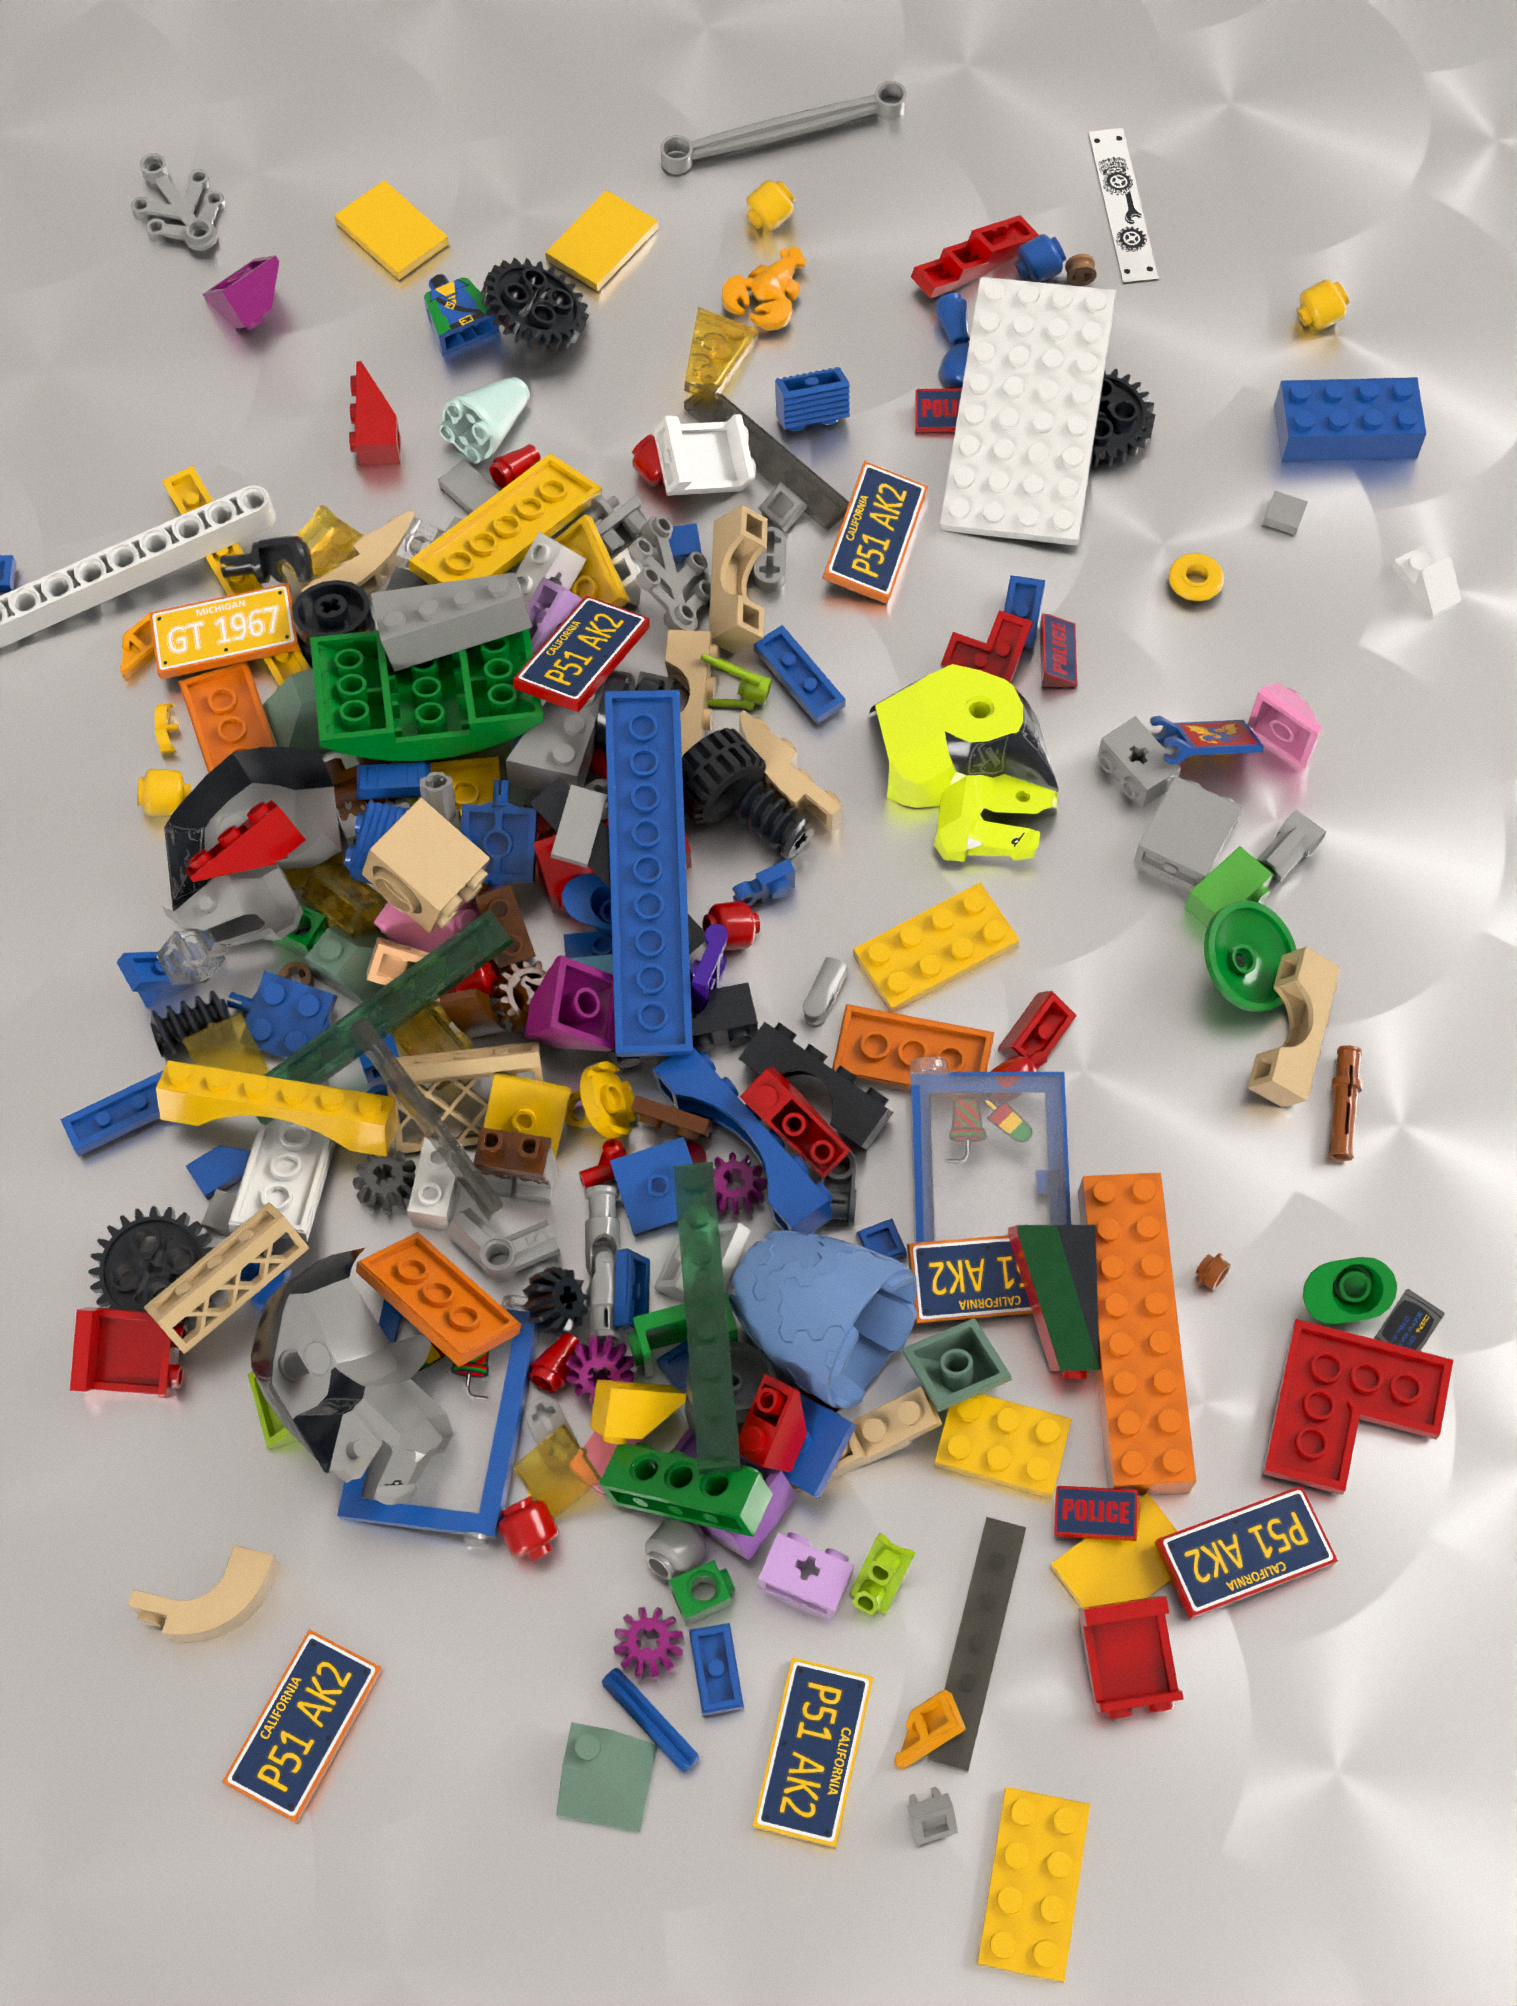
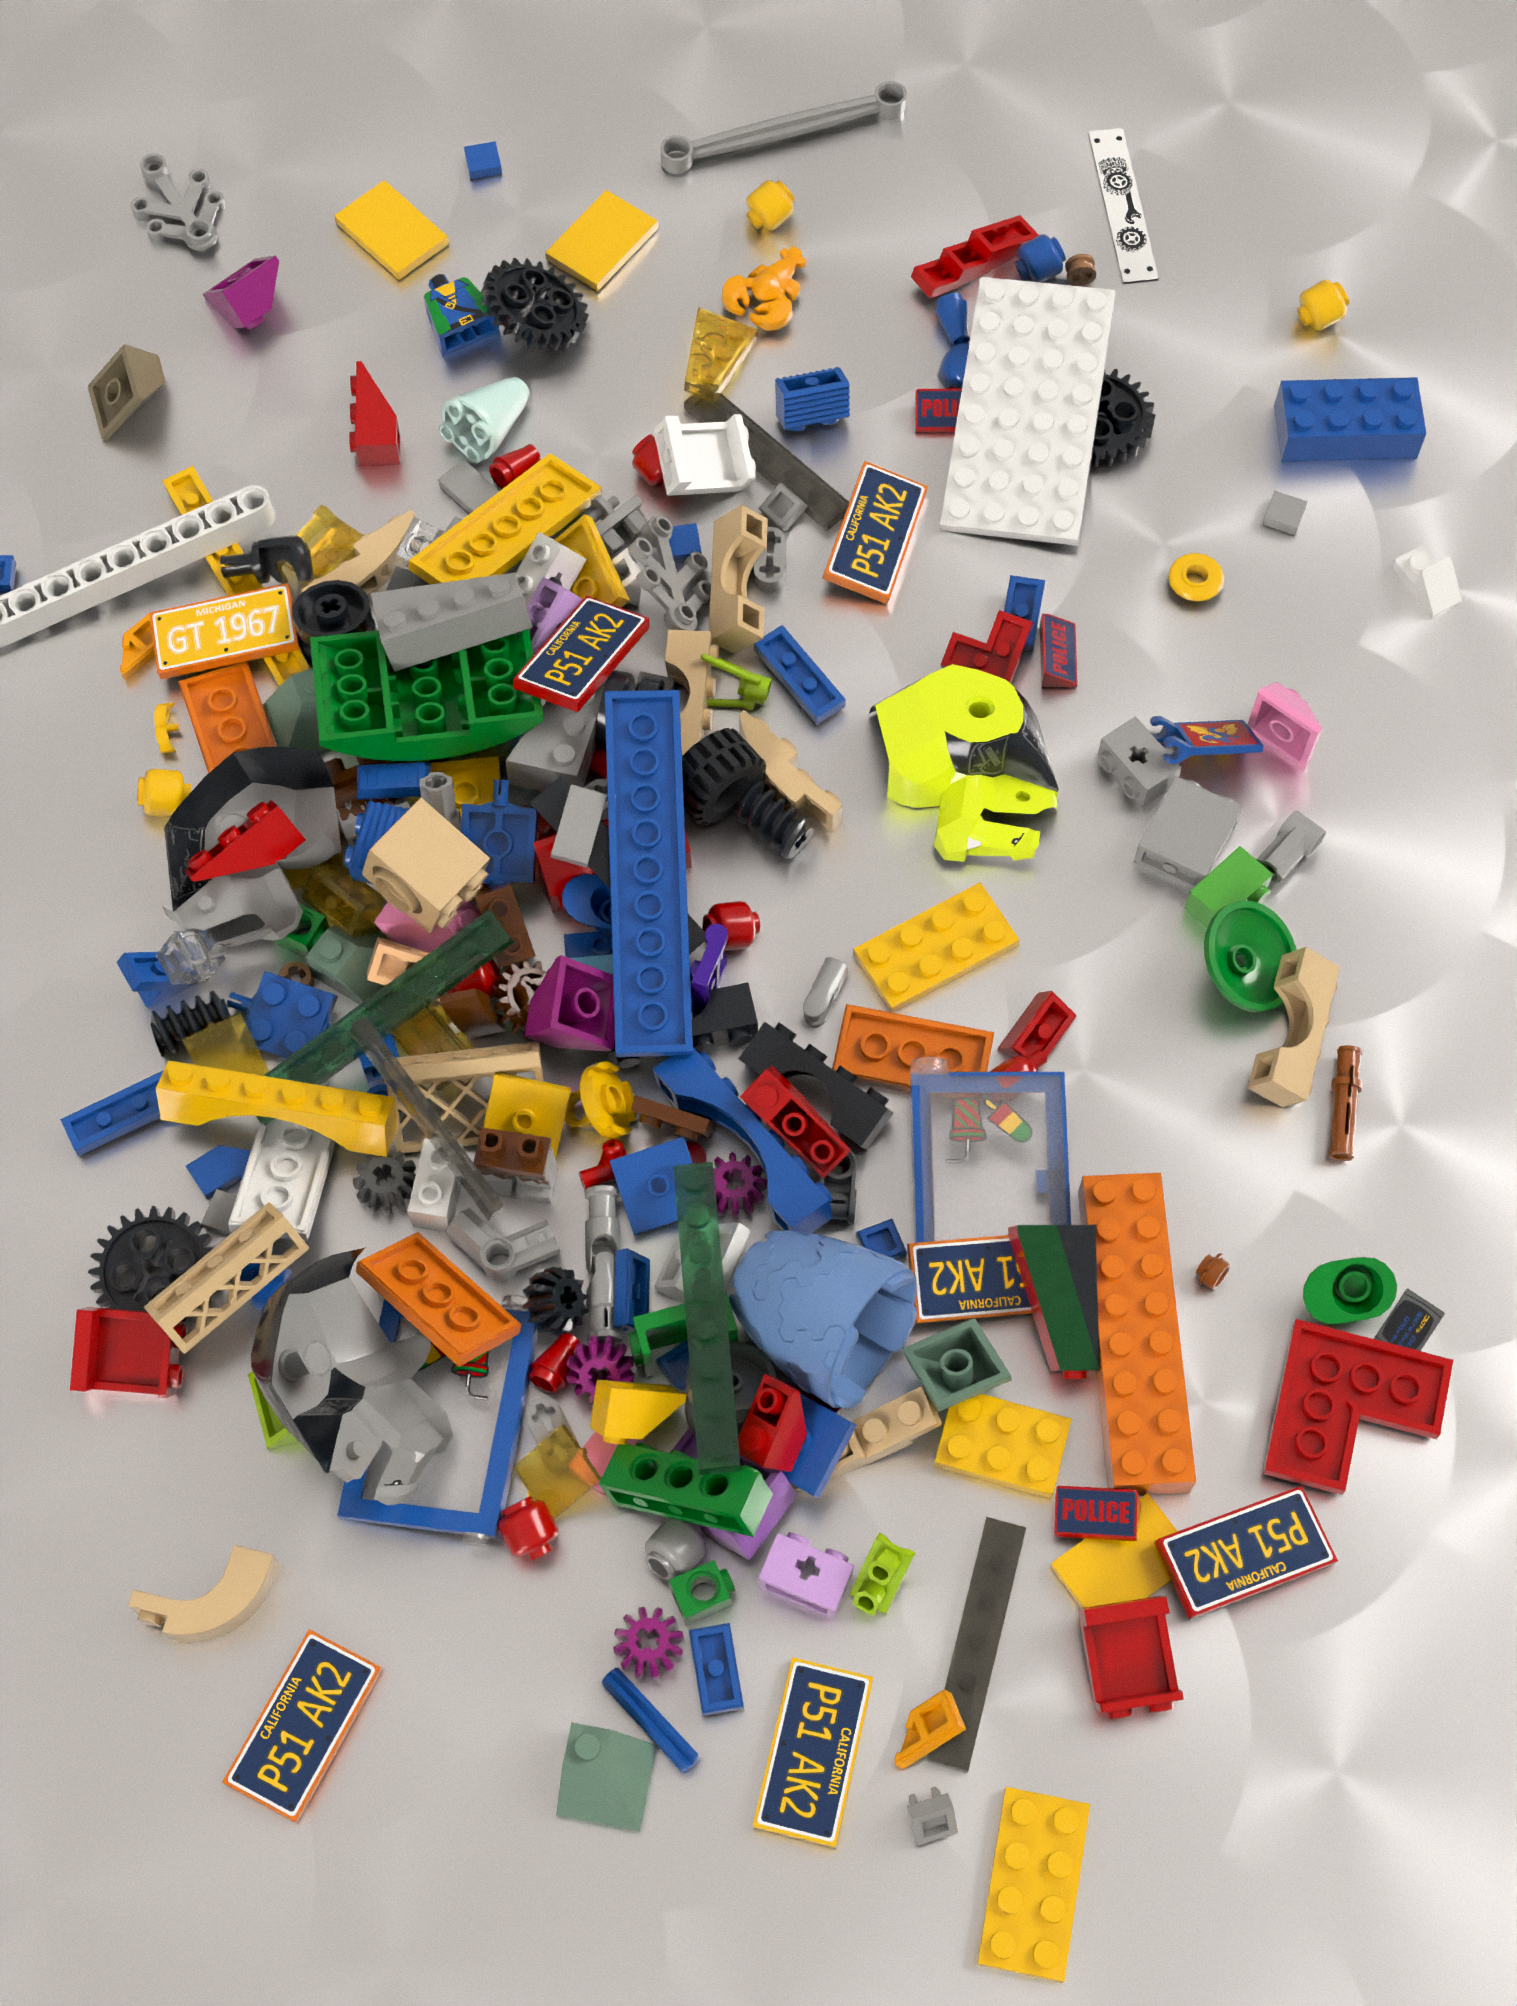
blue plate [732,859,795,906] -> none
none -> dark tan slope [88,344,166,441]
none -> blue tile [464,141,502,179]

